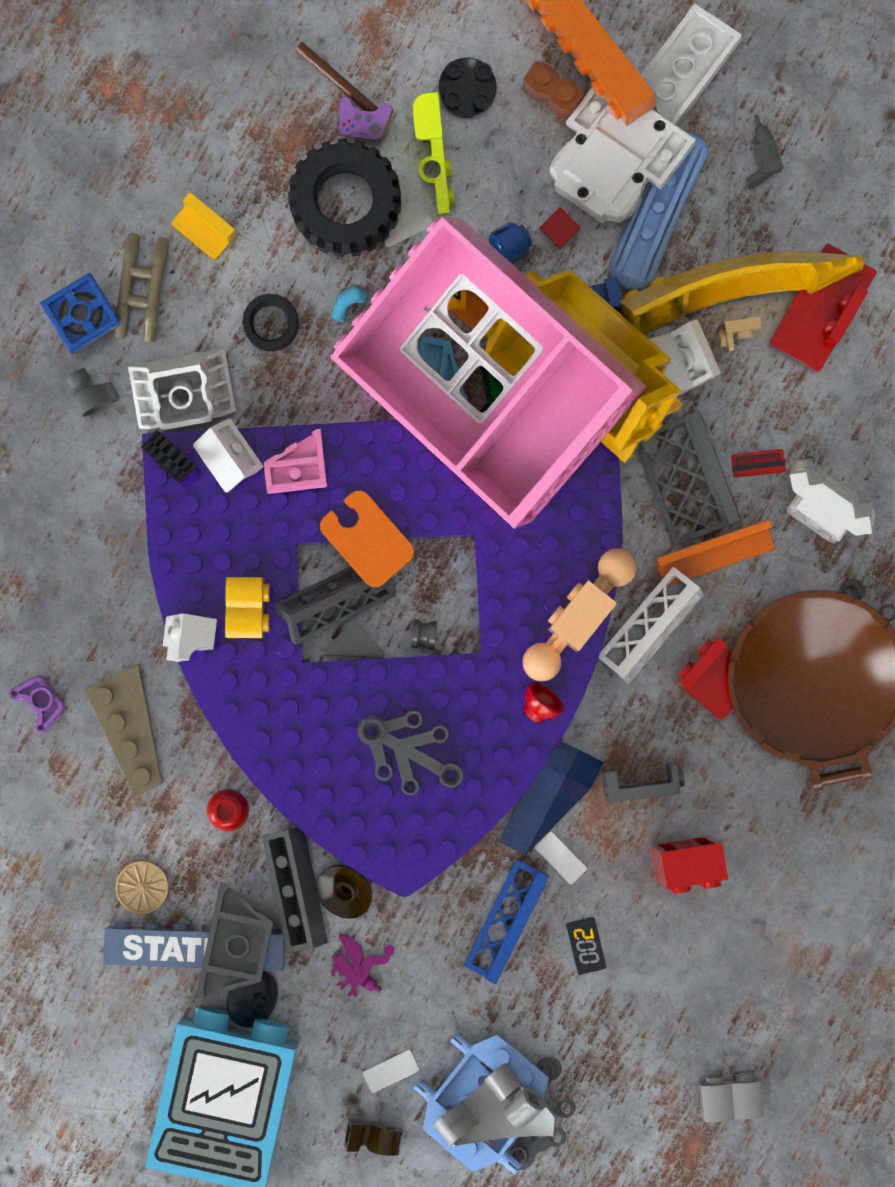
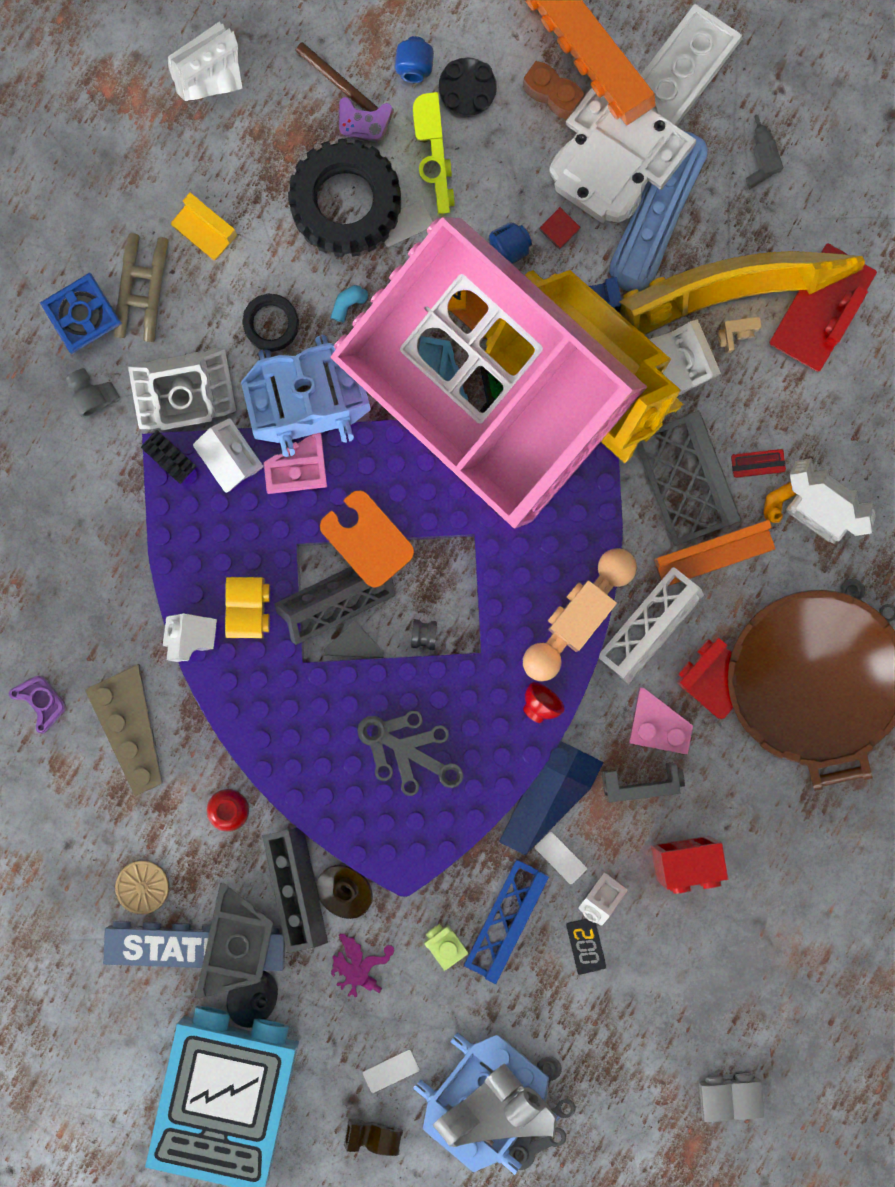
none -> white slope [168,21,243,101]
none -> light blue piece [241,335,371,457]
none -> blue head [394,36,434,83]
none -> yellowish green bracket [424,924,469,971]
none -> white bracket [578,872,628,926]
none -> bright pink wing [629,687,693,755]
none -> light orange arm [763,482,796,523]

